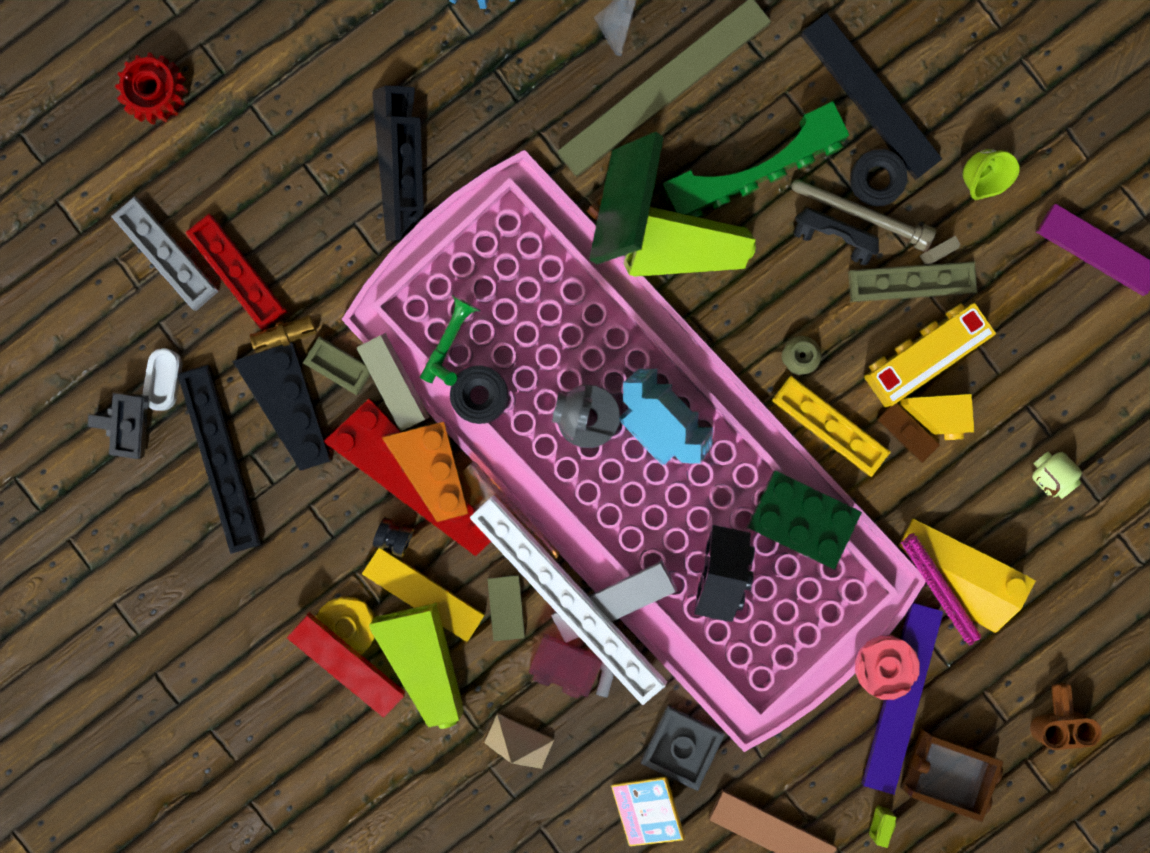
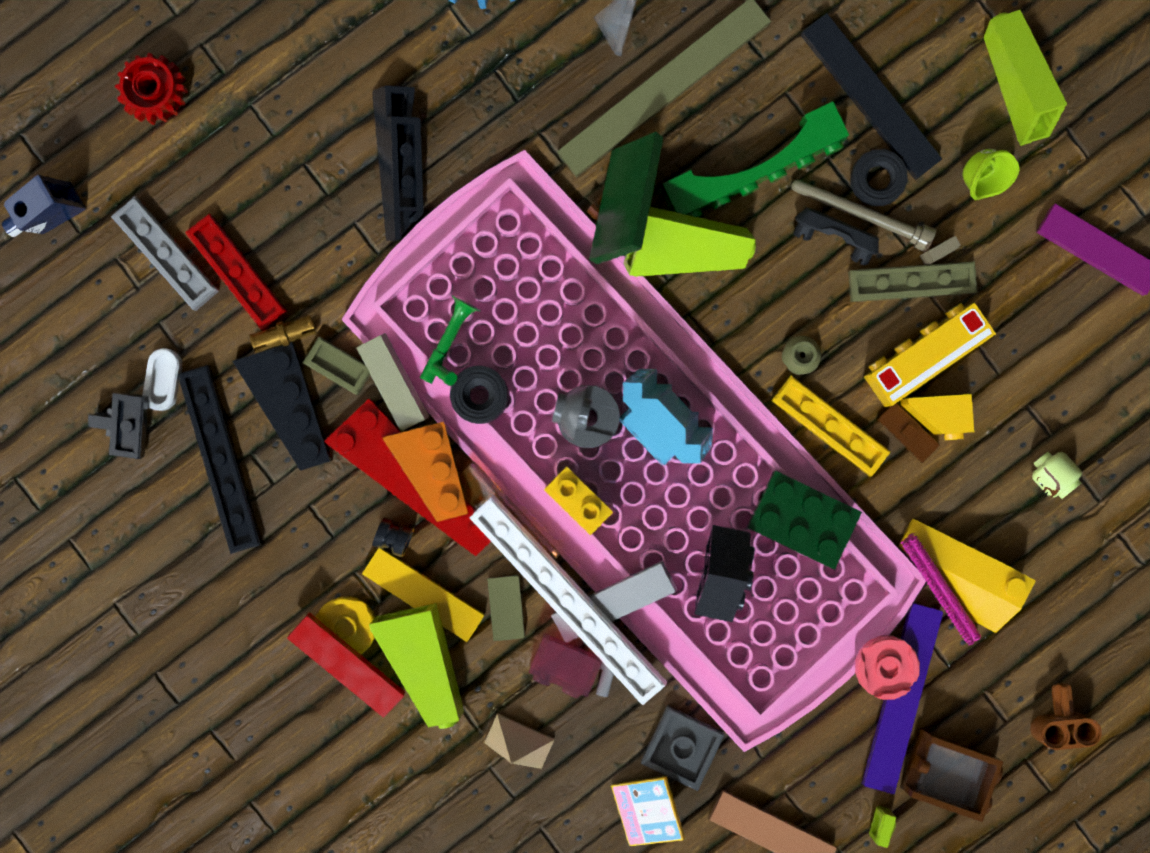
none -> dark blue torso [2,175,87,237]
none -> yellow brick [544,466,613,536]
none -> lime slope [984,10,1067,146]

